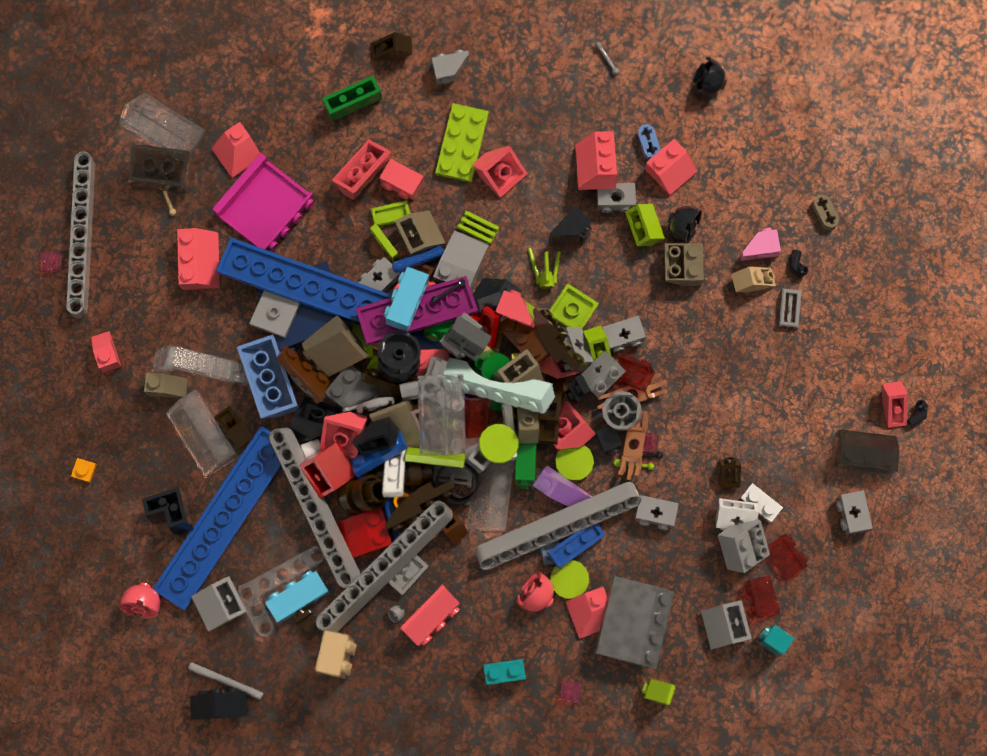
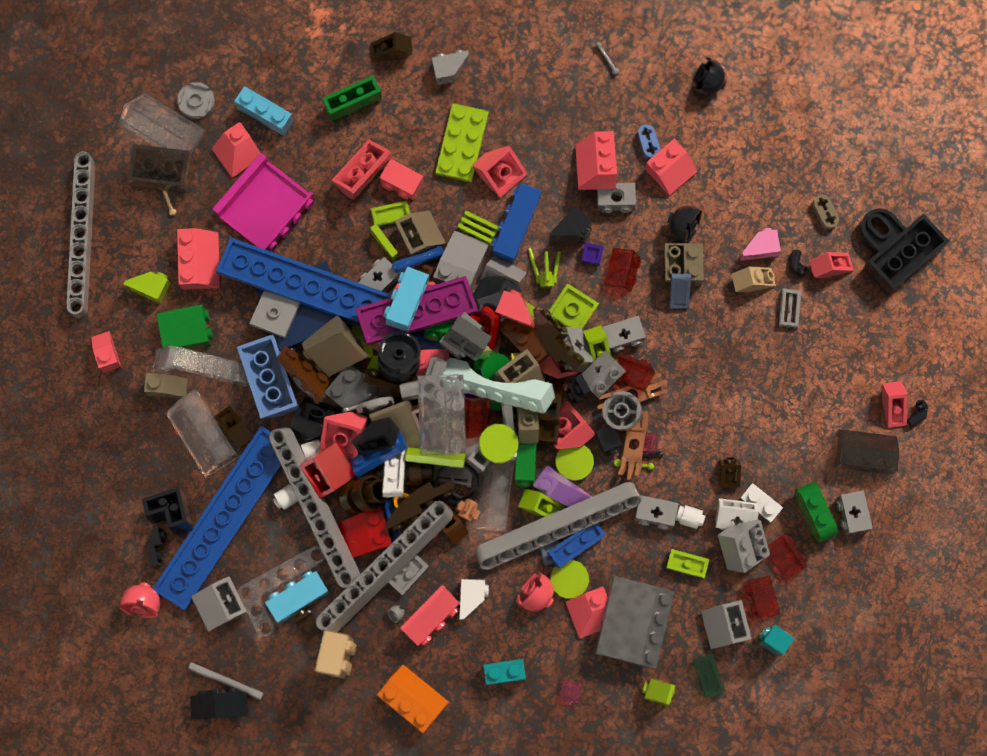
clear pink plate [40,251,62,272] -> none
light orange plate [71,458,97,483] -> none
black hinge [431,279,466,304] -> none
lime brick [625,204,665,247] -> none
none -> lime slope [124,272,171,304]
none -> black slope [149,525,167,569]
none -> green brick [157,304,213,354]
none -> light grey tile [177,82,215,119]
none -> medium azure brick [234,86,294,136]
none -> white brick [273,484,298,510]
none -> orange slope [377,665,449,733]
none -> nougat gear [455,499,481,523]
none -> white slope [460,579,489,620]
none -> light grey panel [480,256,526,287]
none -> blue brick [491,183,542,263]
none -> lime slope [518,489,566,518]
none -> dark purple plate [581,242,604,266]
none -> clear red bracket [604,248,641,291]
none -> lime plate [666,549,709,579]
none -> sand blue tile [669,274,691,309]
none -> white brick [675,505,705,529]
none -> clear green plate [693,653,725,698]
none -> green brick [795,481,838,543]
none -> coral slope [810,252,854,278]
none -> black brick [860,208,950,295]

